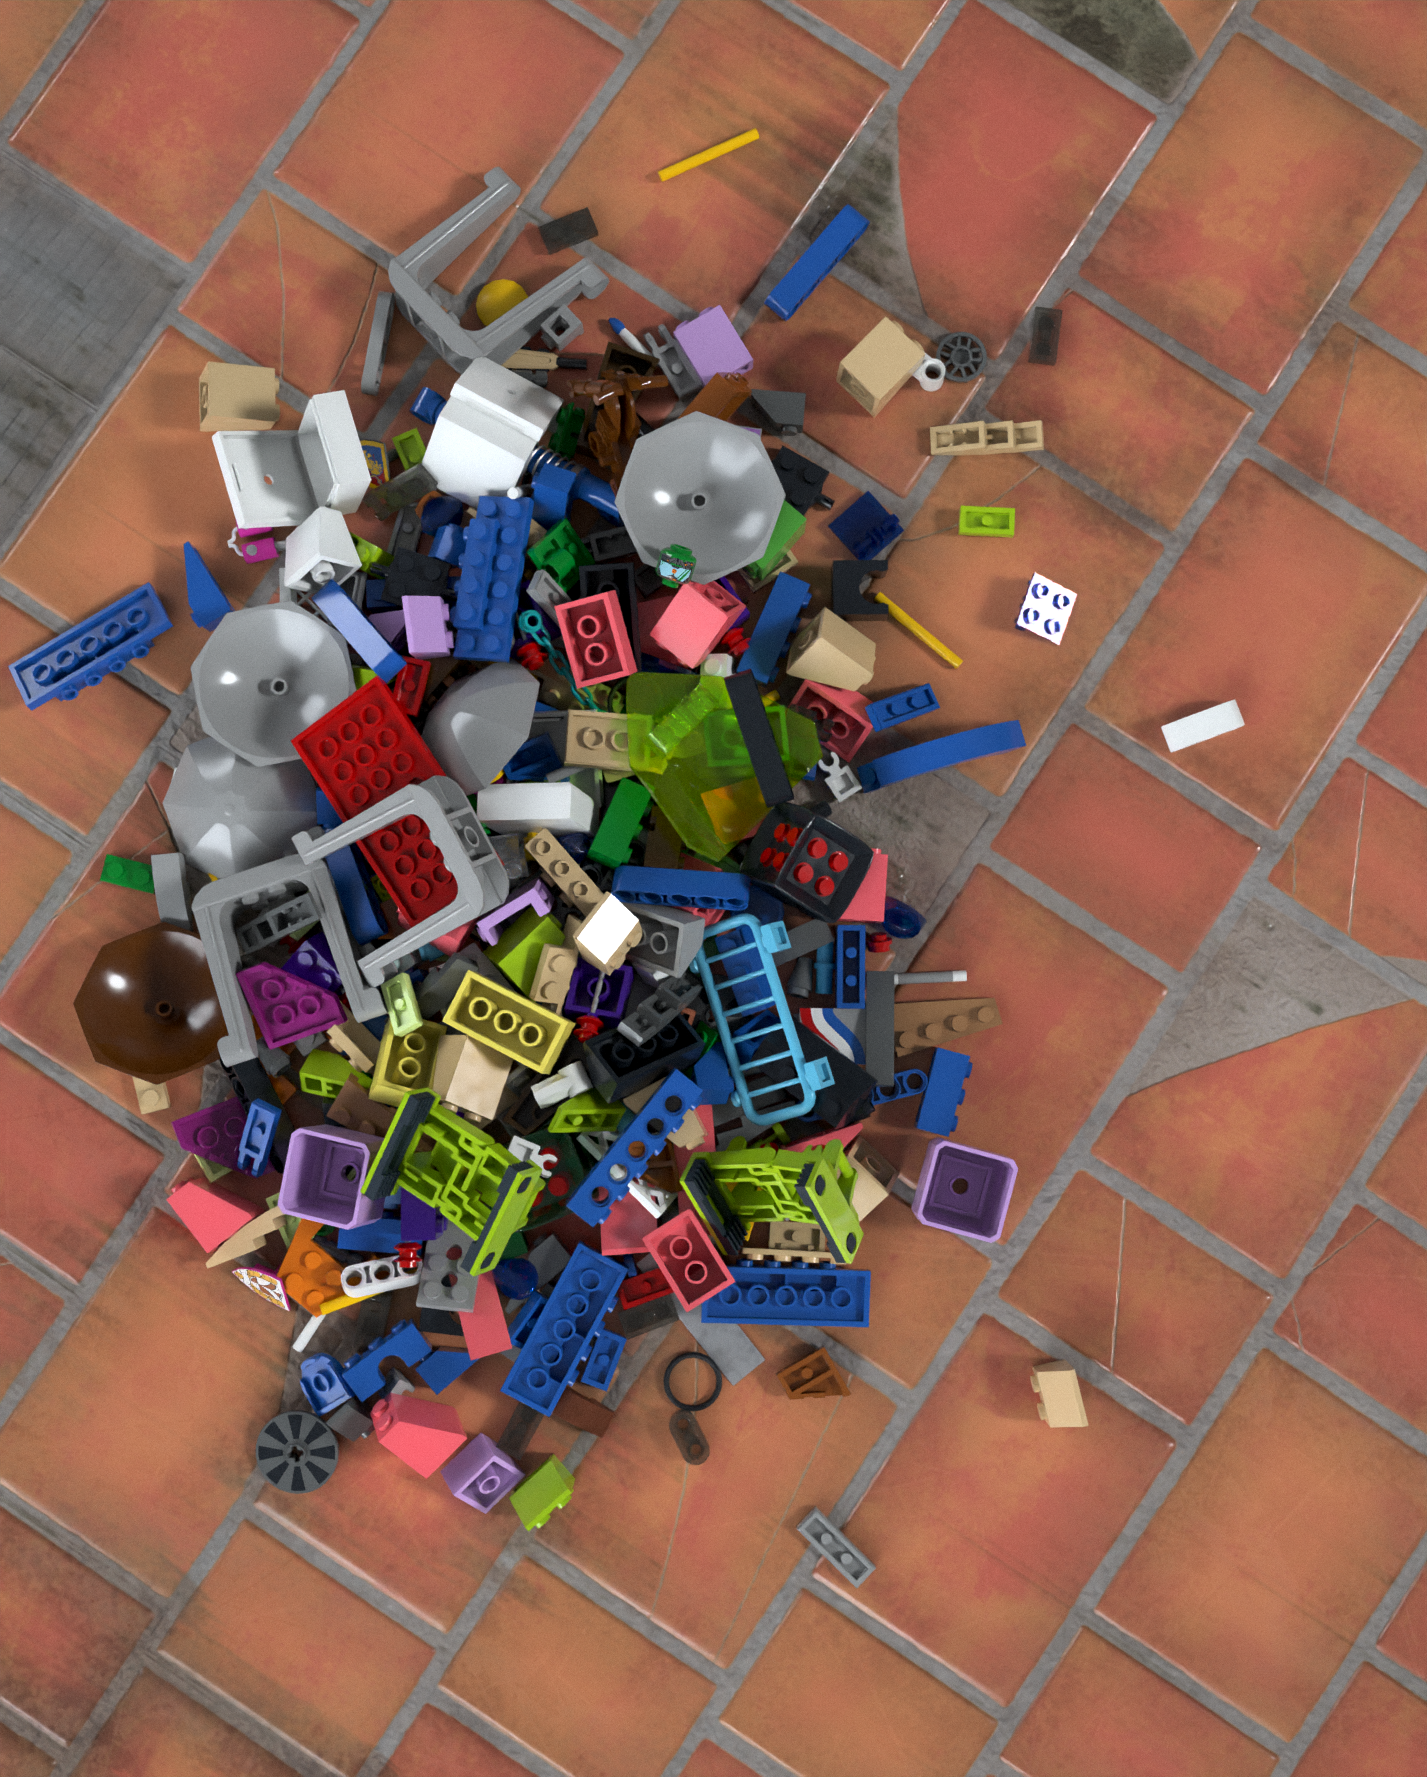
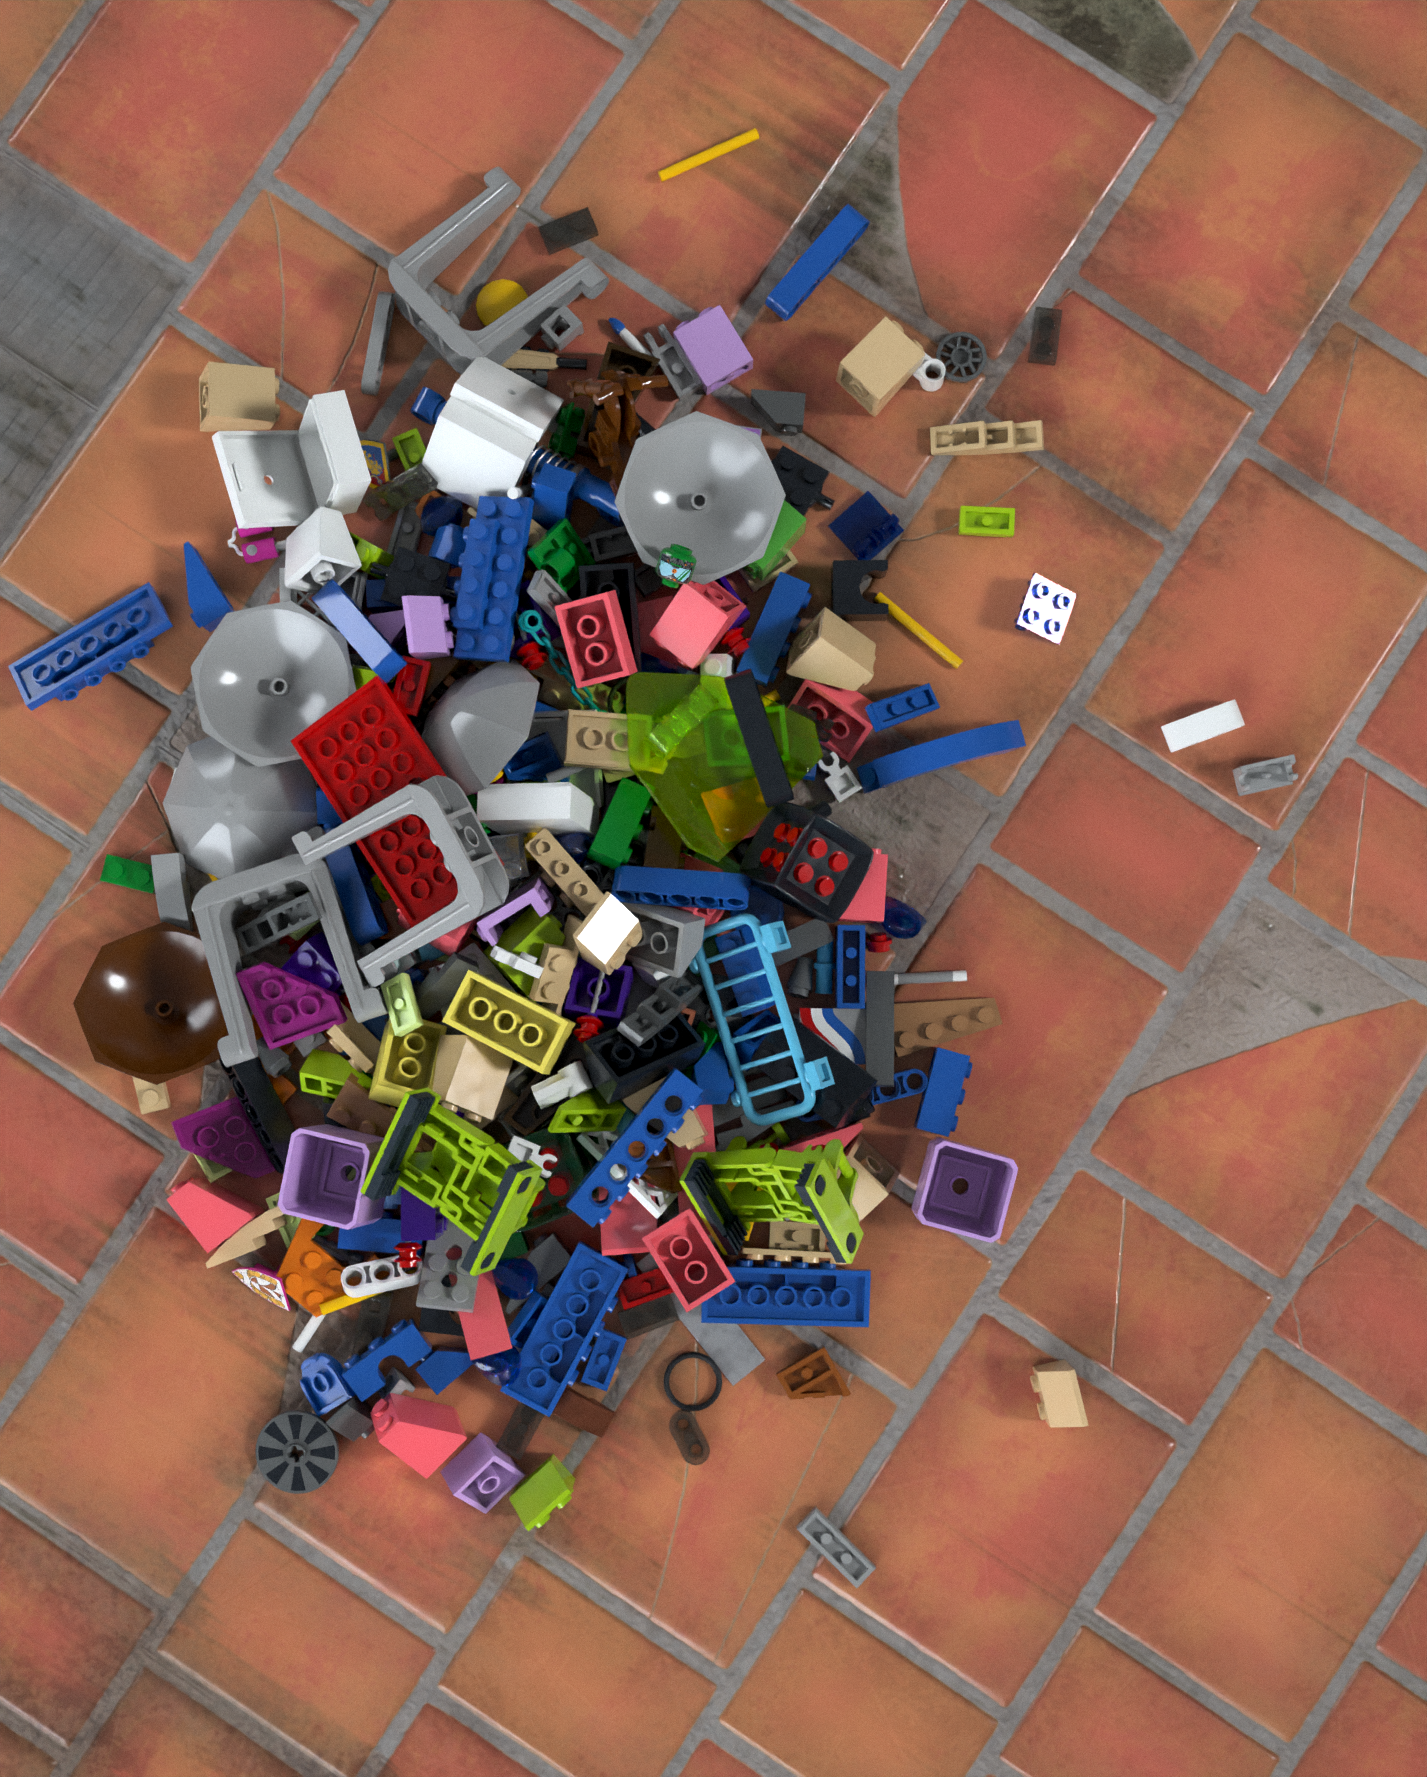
blue hinge [237,1098,282,1178] -> none
dark orange window [677,372,753,422] -> none
none -> clear blue piece [472,1346,521,1387]
none -> white plate [490,945,544,979]
none -> light grey hinge [1233,754,1298,796]

